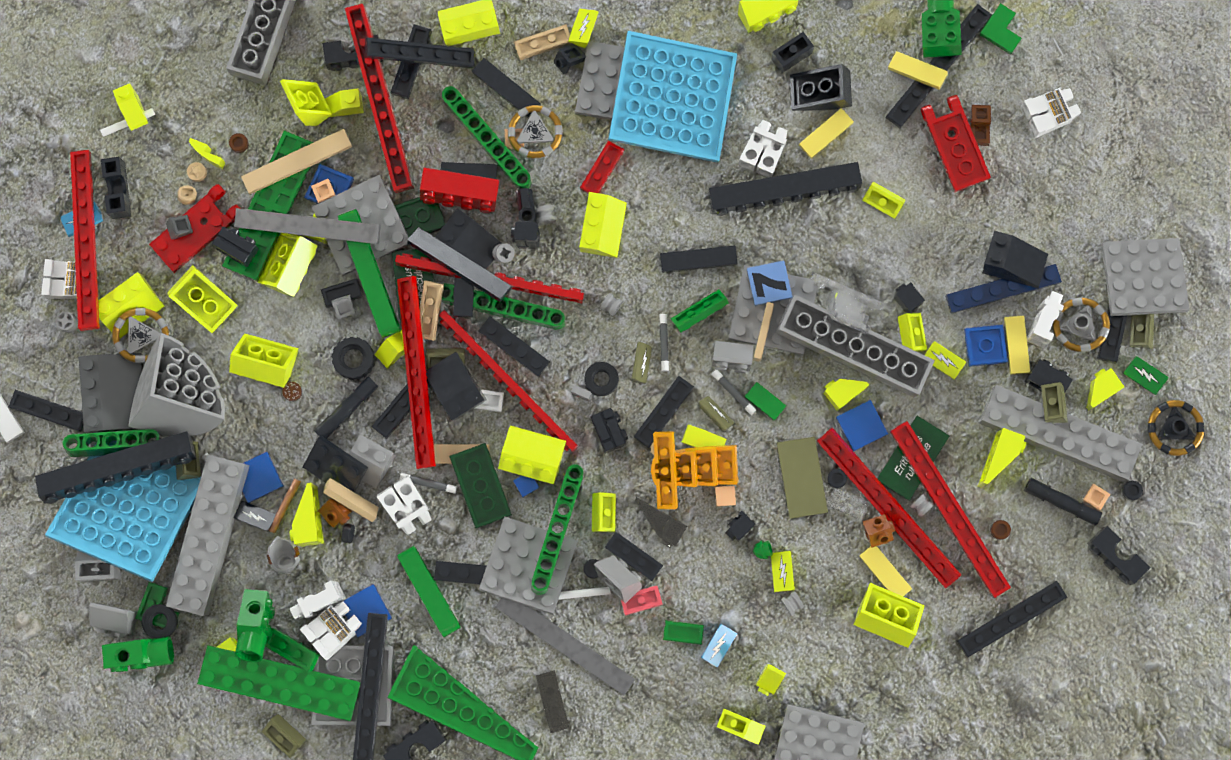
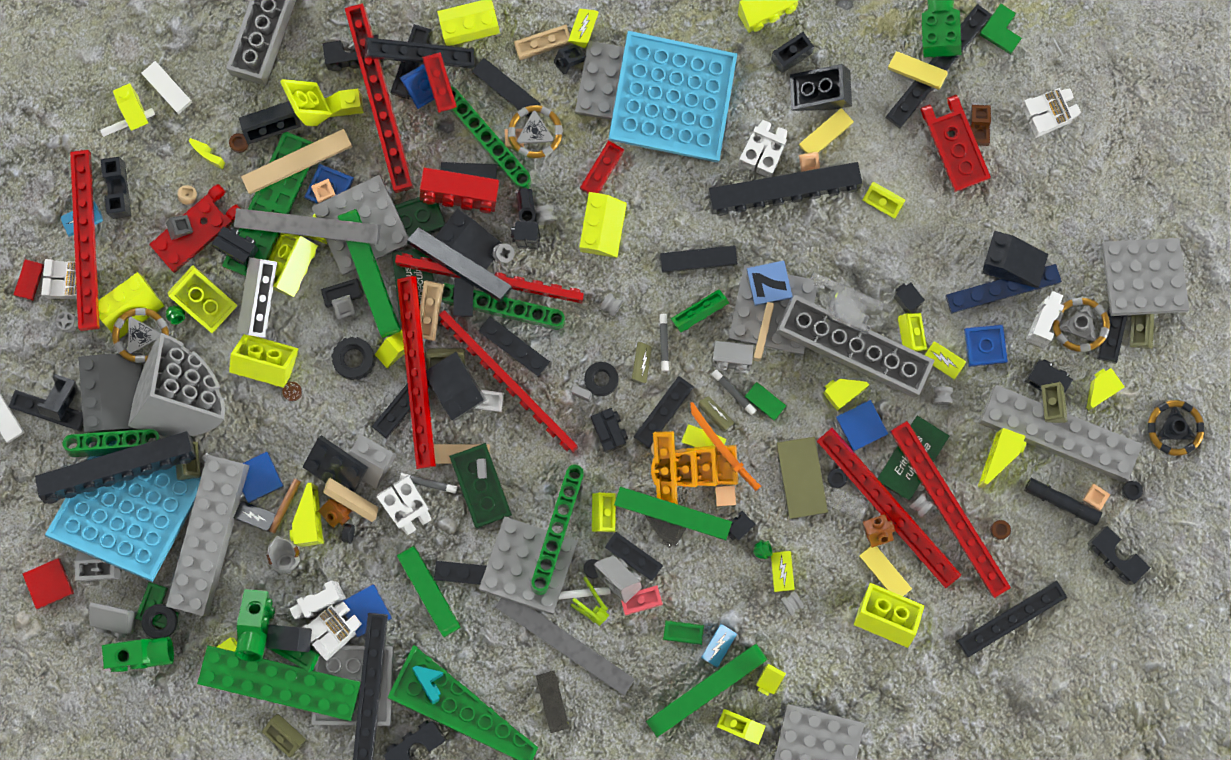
tan tile [187,162,207,182] -> none
black piece [314,376,379,439] -> none
neon yellow slope [498,425,566,484] -> none
blue tile [513,476,539,498] -> none
light yellow tile [1004,316,1030,375] -> none
green slope [1123,356,1169,395] -> none
none -> red tile [13,259,44,301]
none -> red tile [22,558,74,609]
none -> black panel [37,374,78,421]
none -> white tile [142,61,193,114]
none -> green plate [166,305,185,325]
none -> light grey brick [237,257,277,337]
none -> black brick [239,101,301,145]
none -> black panel [266,624,312,652]
none -> blue tile [400,64,434,109]
none -> teal slope [413,666,443,705]
none -> red tile [422,52,457,113]
none -> light grey tile [477,459,487,479]
none -> lime plant [571,577,609,626]
none -> green tile [614,487,732,541]
none -> green beam [646,643,768,738]
none -> orange sword [690,402,761,491]
none -> light nougat tile [799,152,820,172]
none -> light grey wheel [934,387,953,405]

